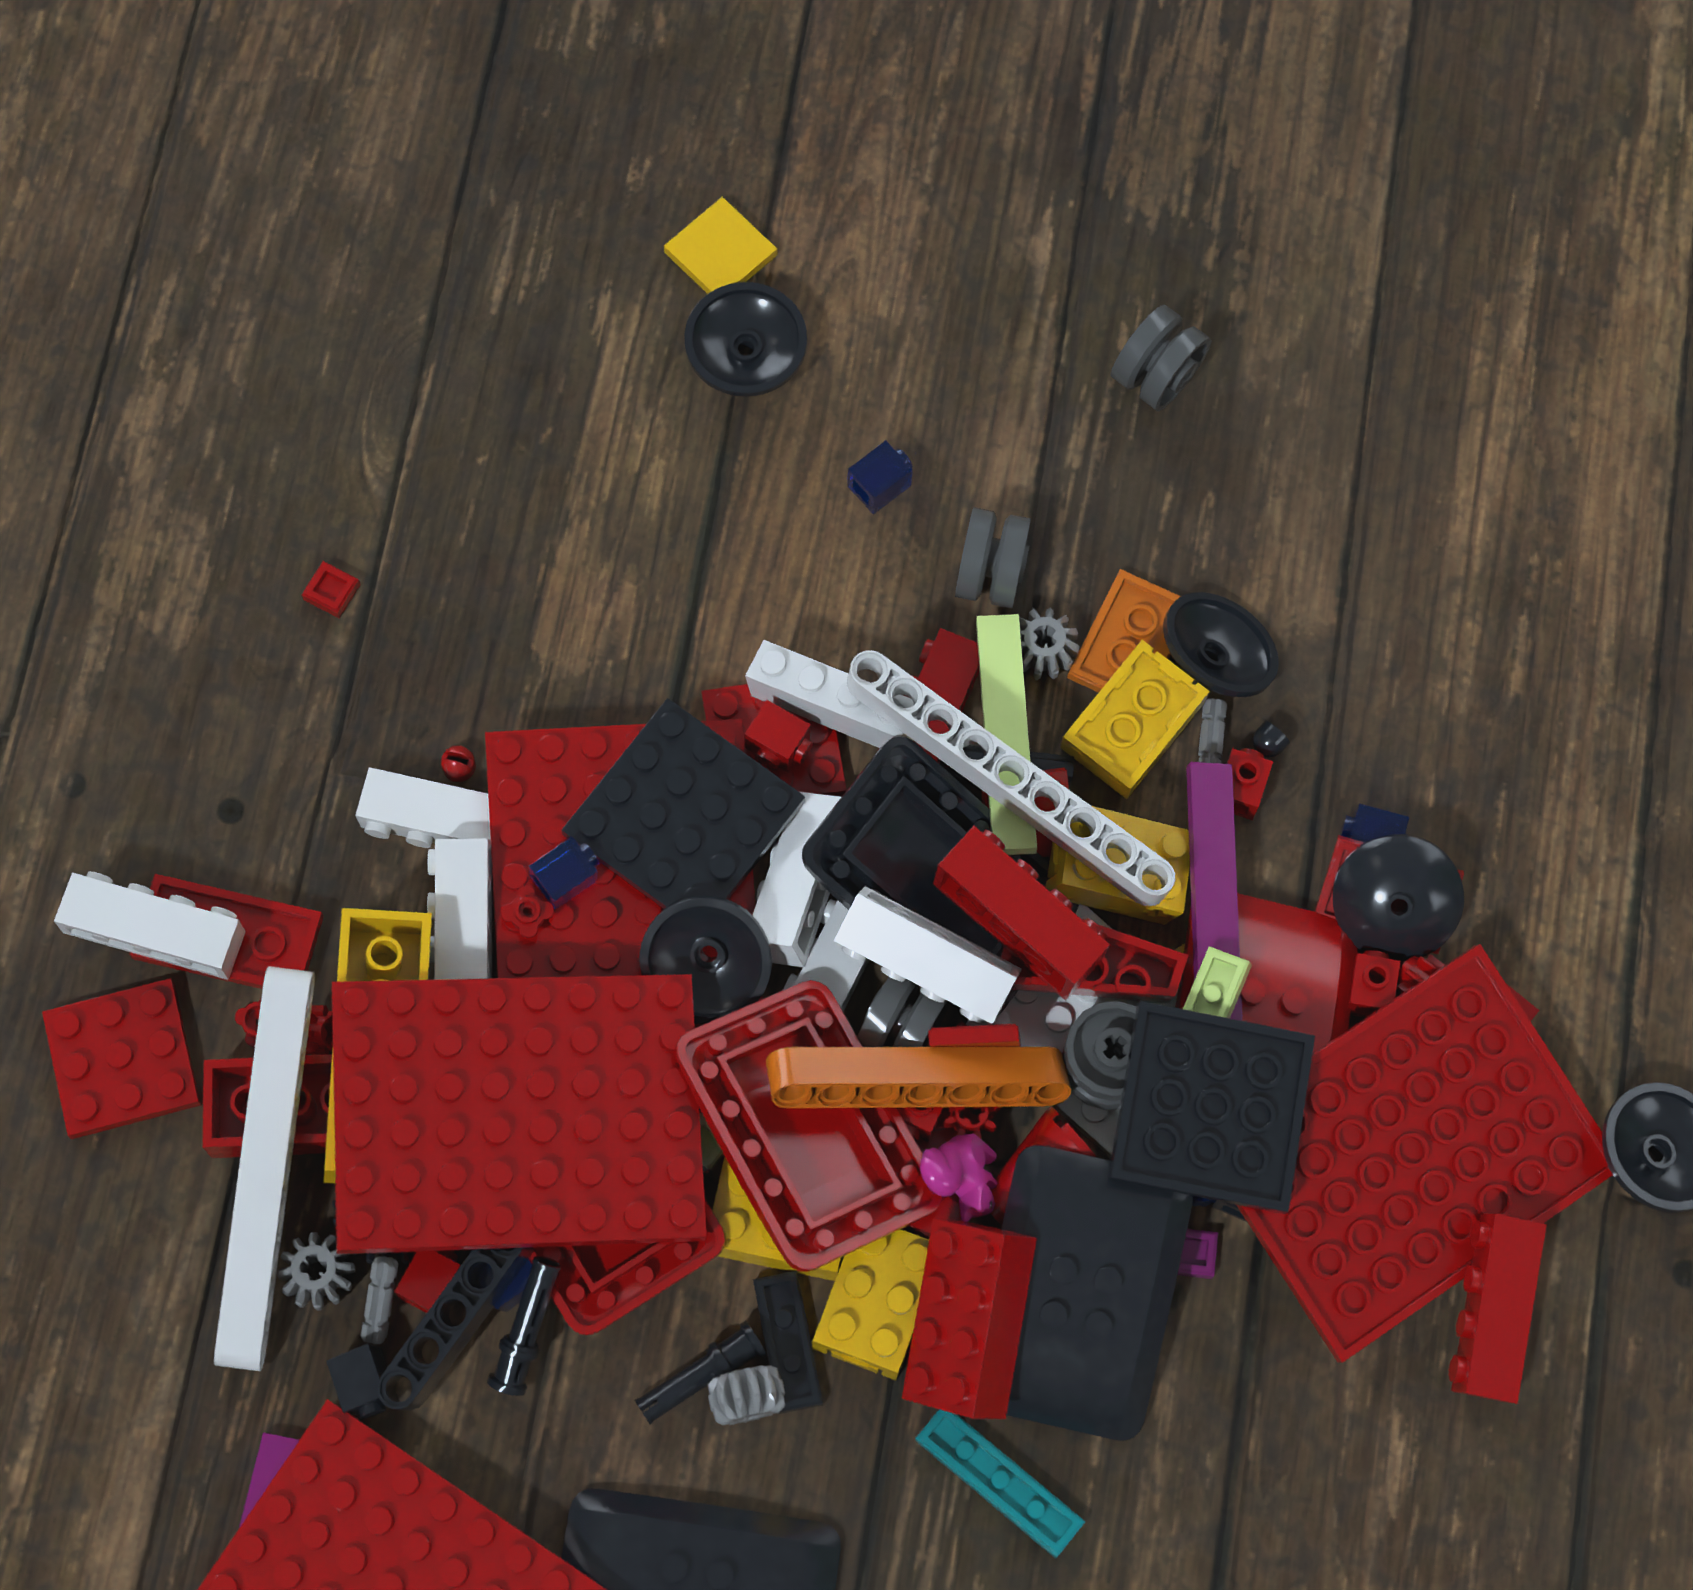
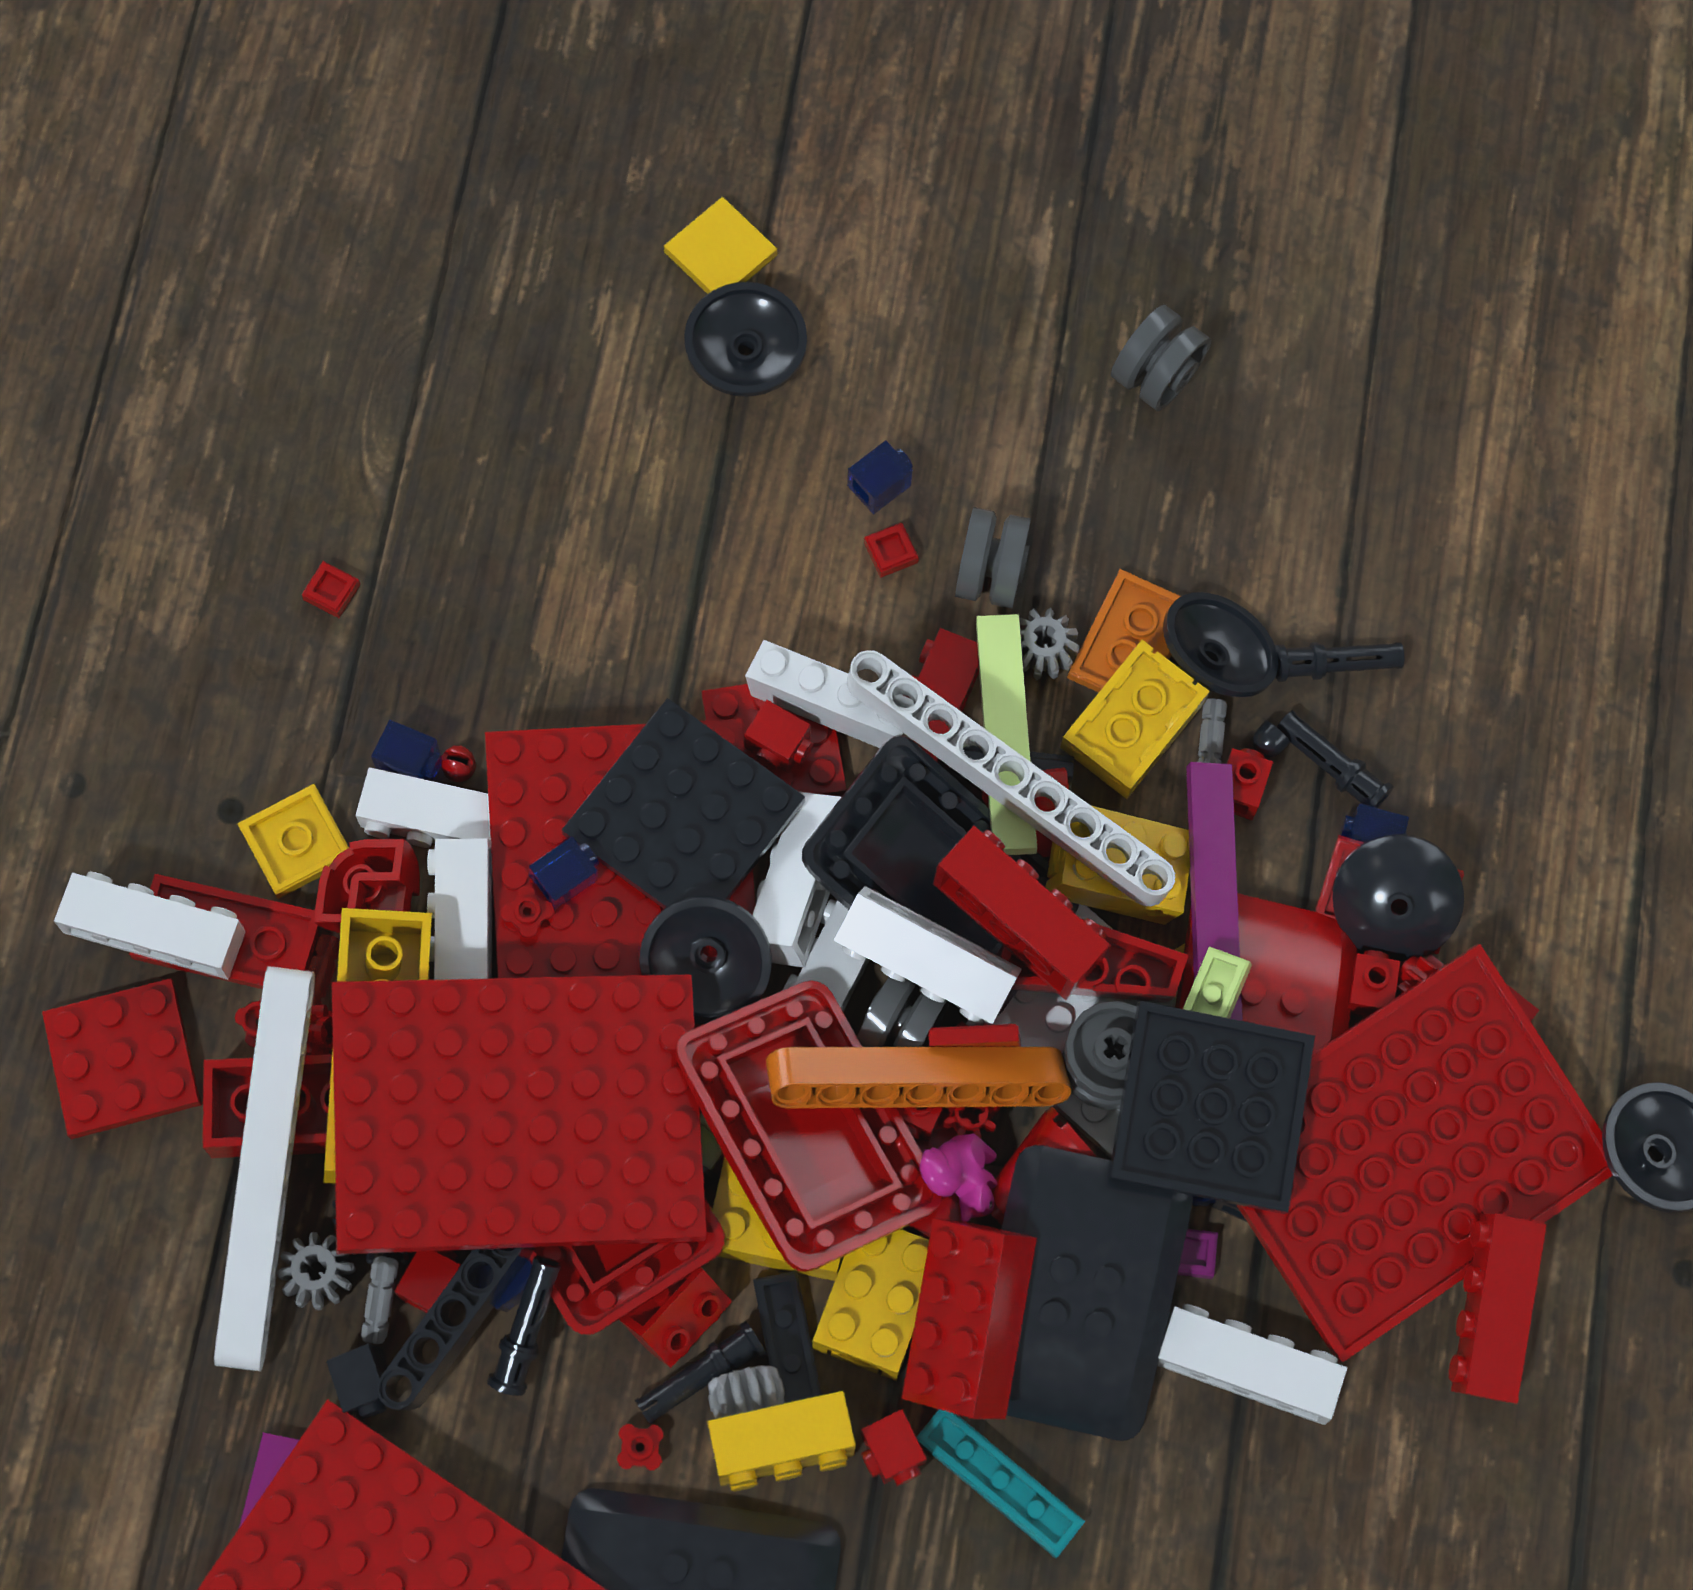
none -> yellow tile [237,784,349,899]
none -> clear red axle [308,934,340,1005]
none -> red brick [313,839,420,933]
none -> clear blue brick [371,720,442,780]
none -> red plate [617,1424,664,1471]
none -> red brick [620,1267,732,1368]
none -> yellow brick [707,1391,855,1491]
none -> red brick [860,1409,926,1486]
none -> red tile [864,523,919,578]
none -> white brick [1157,1304,1347,1425]
none -> black pin [1275,642,1405,682]
none -> black pin [1277,710,1394,816]

